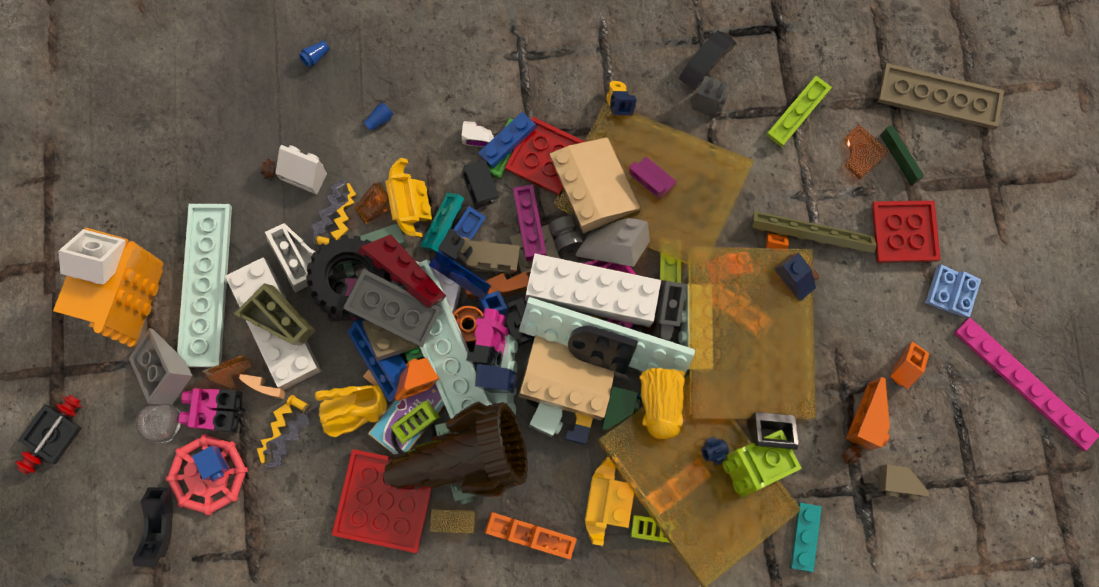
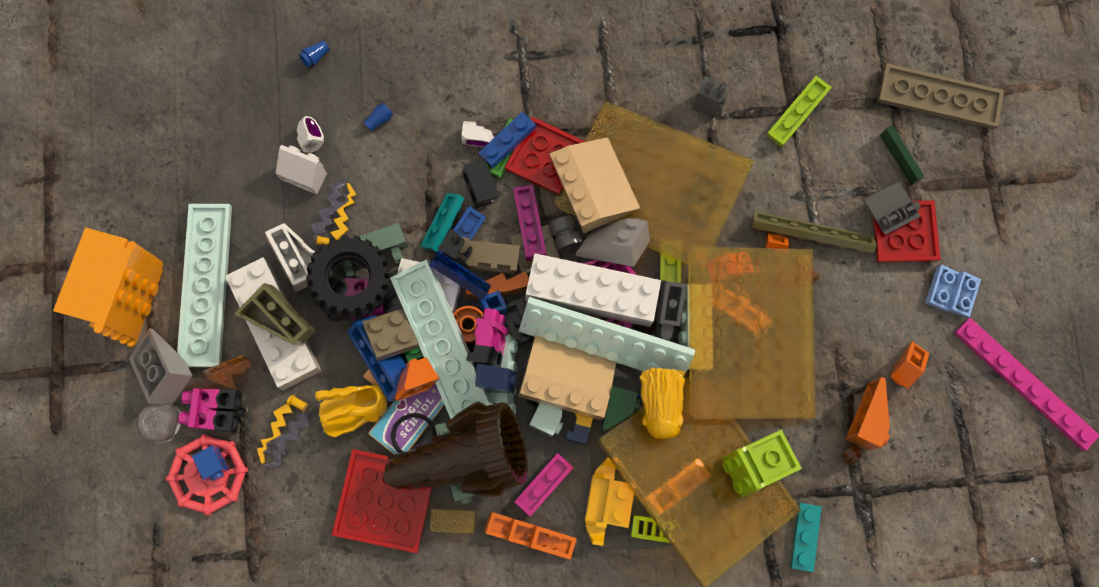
black plate [15,394,82,474] -> none
white slope [58,229,126,285] -> none
black arch [132,487,173,567] -> none
light nougat slope [239,374,285,399] -> none
reddish brown plate [261,158,275,179] -> none
dark grey plate [343,269,442,347] -> none
clear orange slope [354,182,390,224] -> none
dark red wing [358,234,446,308] -> none
yellow plate [385,158,432,238] -> none
lime slope [390,401,440,445] -> none
black plate [568,326,638,375] -> none
dark blue leg [606,81,637,116] -> none
magenta panel [629,157,676,200] -> none
black arch [678,30,737,90] -> none
dark blue gear [701,436,729,466] -> none
black tile [747,412,799,450] -> none
dark blue slope [773,252,816,301] -> none
clear orange tile [844,124,889,180] -> none
dark tan slope [879,464,929,501] -> none
none -> white rock [297,116,324,153]
none -> dark pink plate [515,453,574,517]
none -> dark grey hinge [864,182,921,235]

